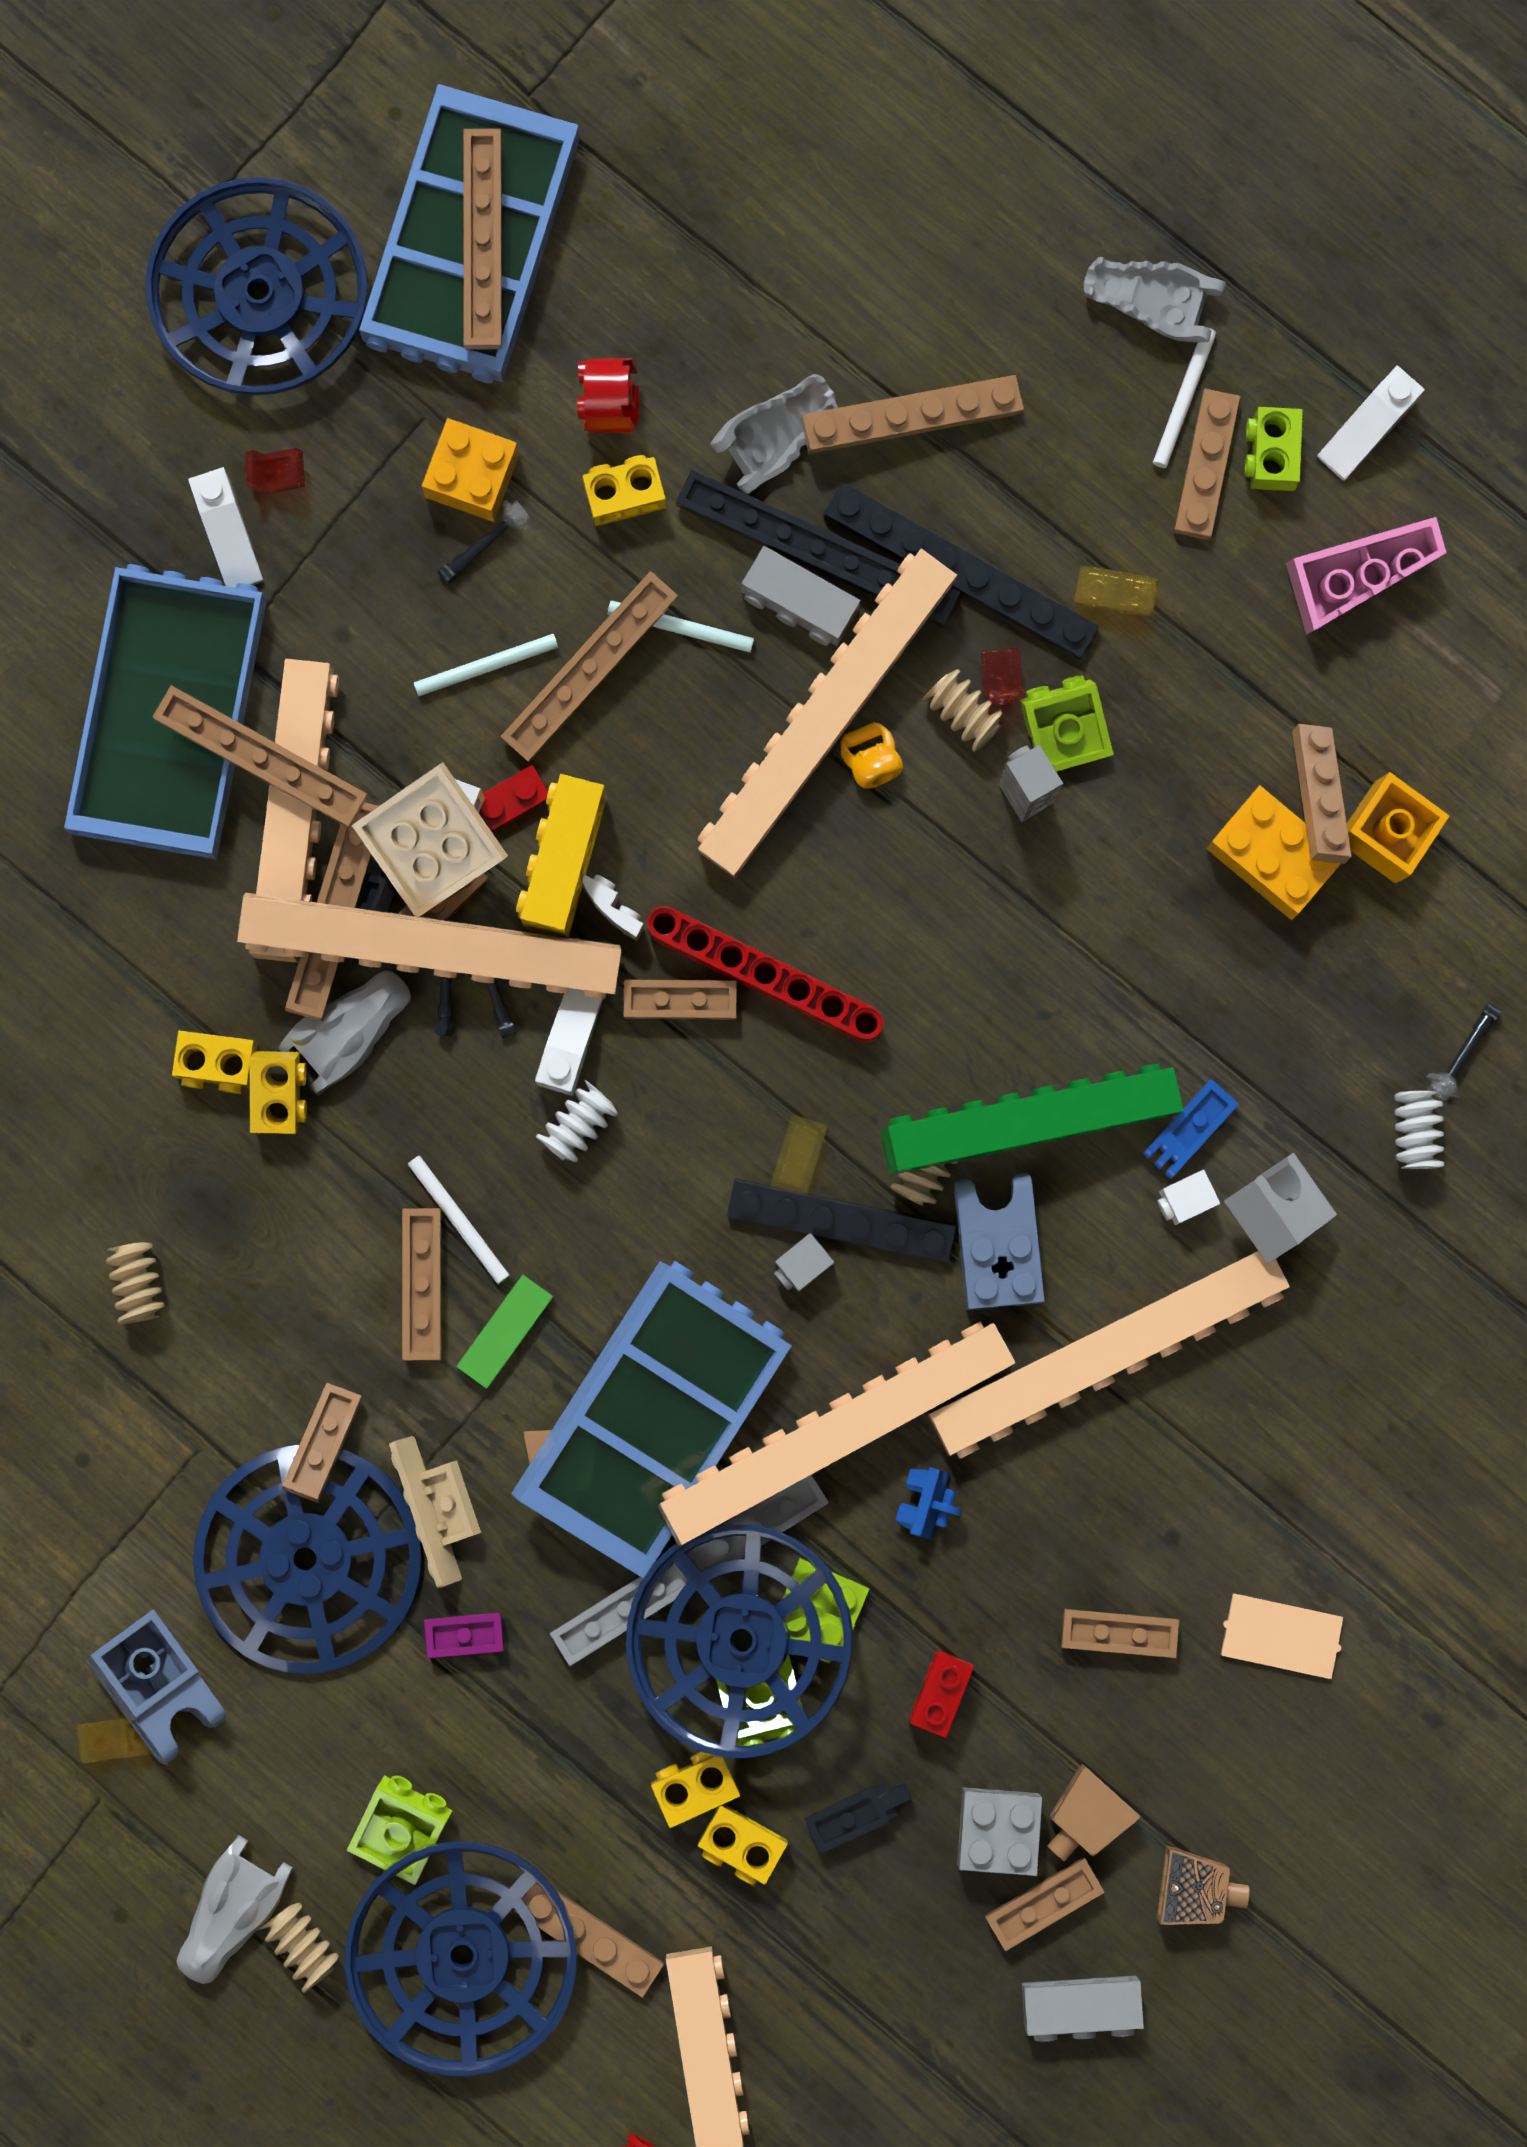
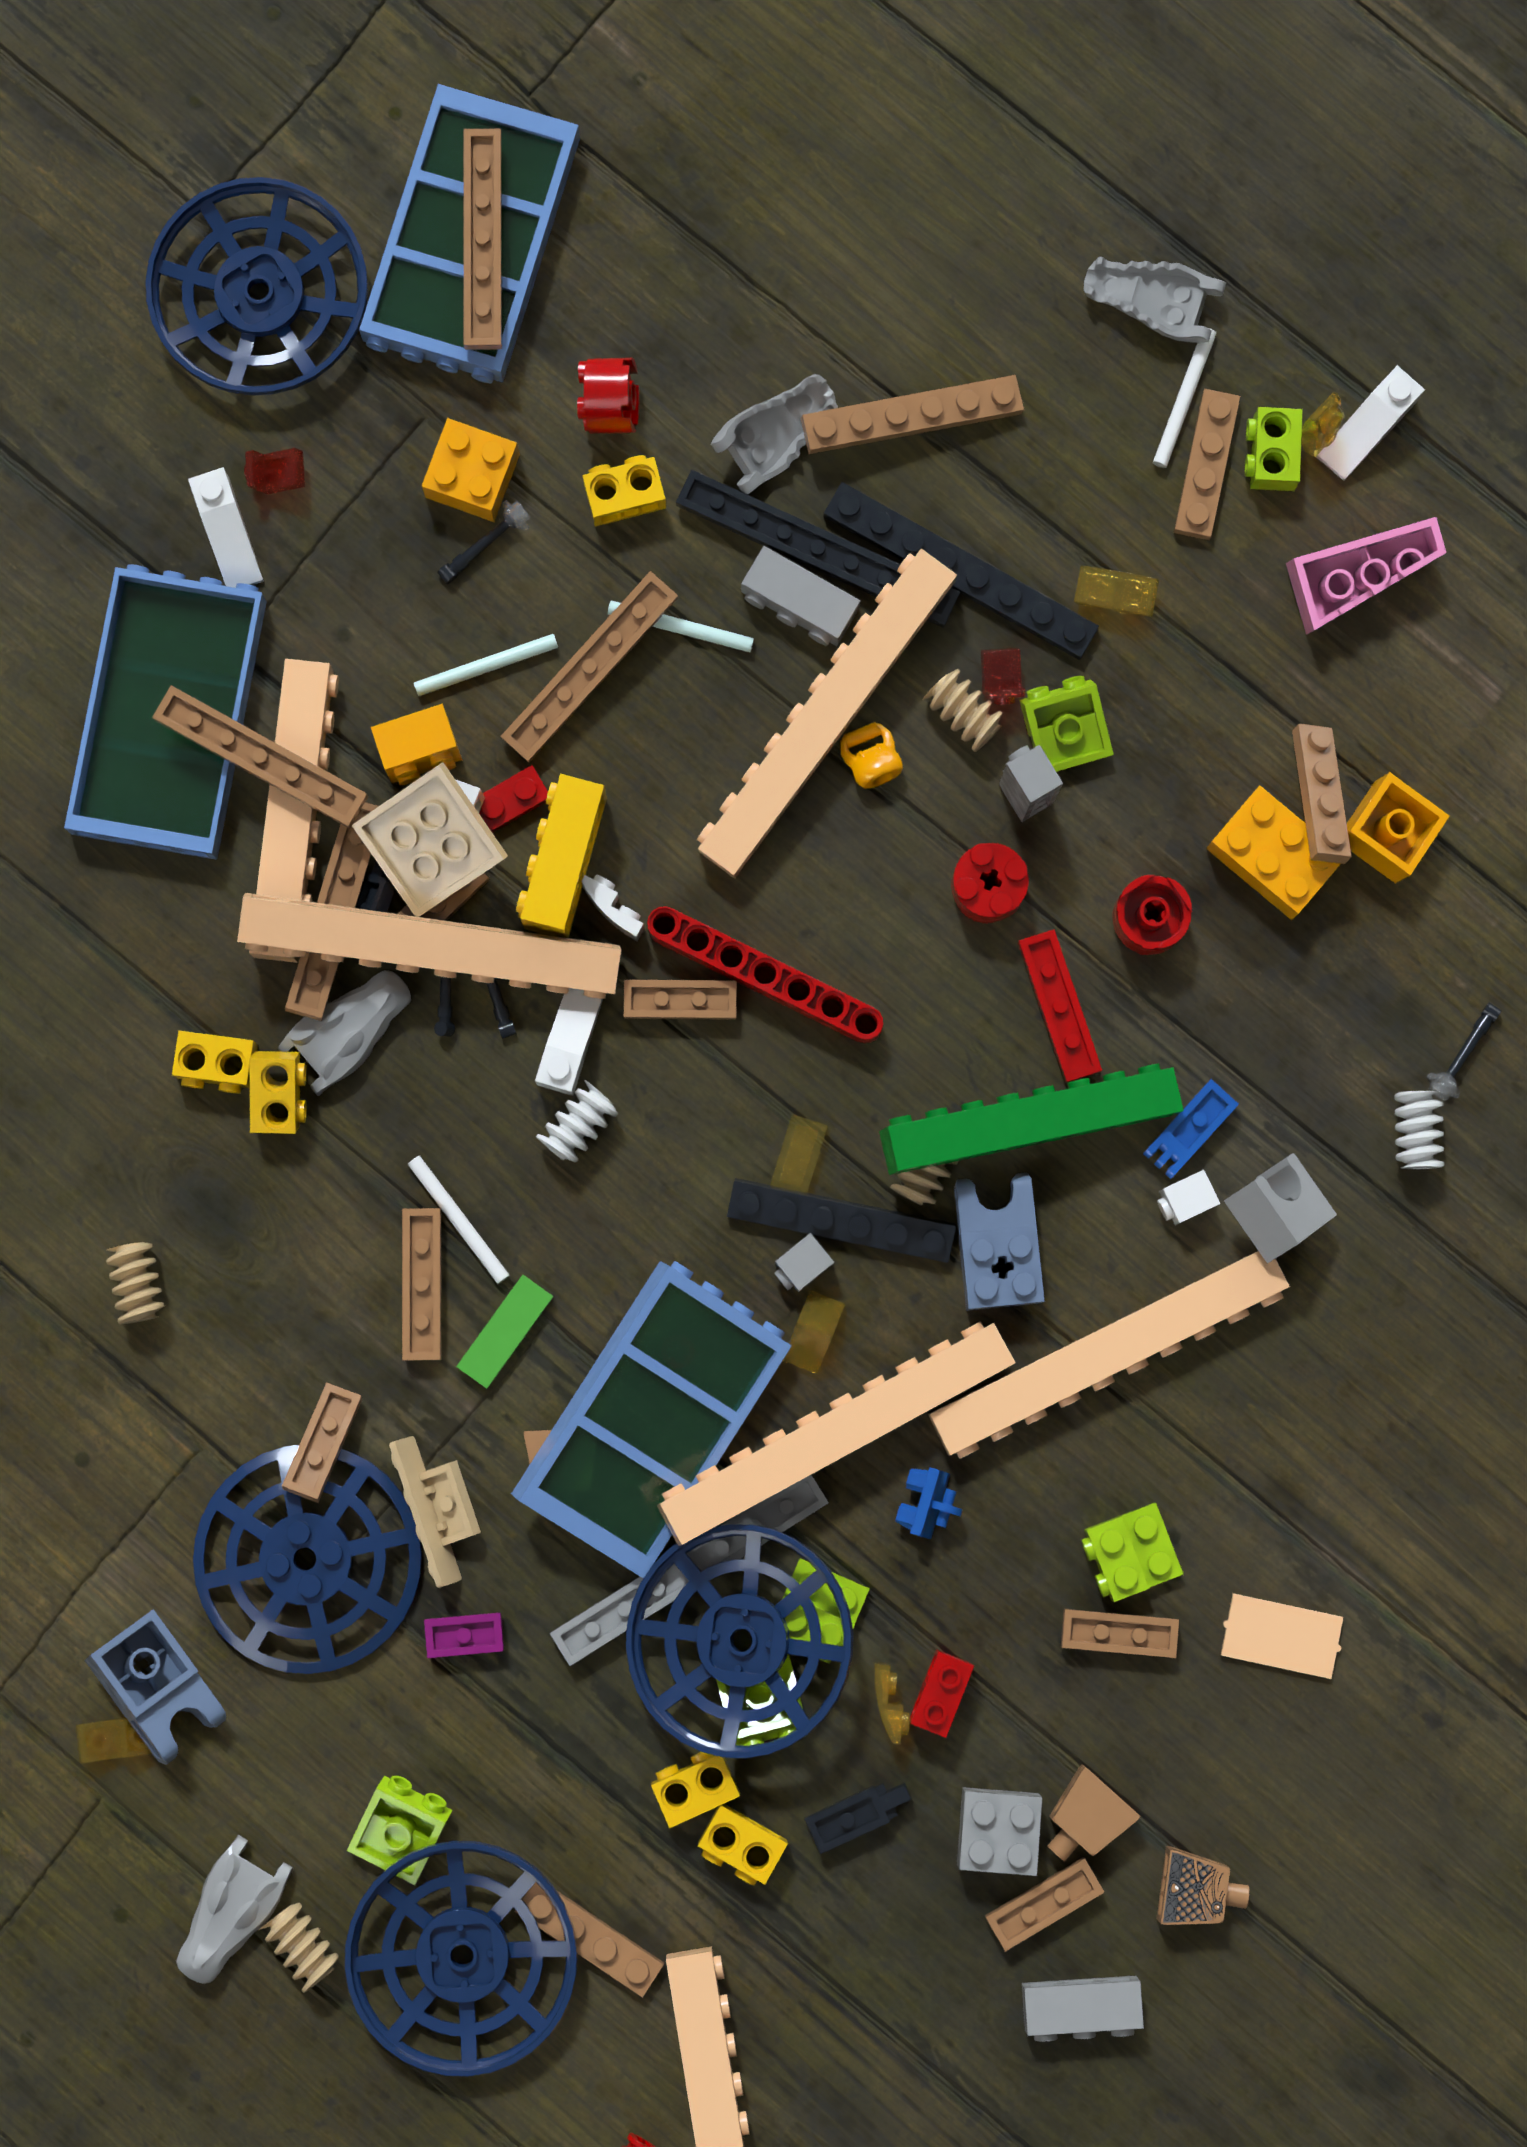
none -> light orange brick [371,704,462,785]
none -> clear yellow slope [783,1290,845,1374]
none -> clear yellow slope [874,1662,910,1744]
none -> red brick [951,843,1029,924]
none -> red plate [1018,929,1102,1083]
none -> lime plate [1081,1503,1183,1602]
none -> red brick [1112,875,1192,955]
none -> clear yellow slope [1302,392,1345,457]

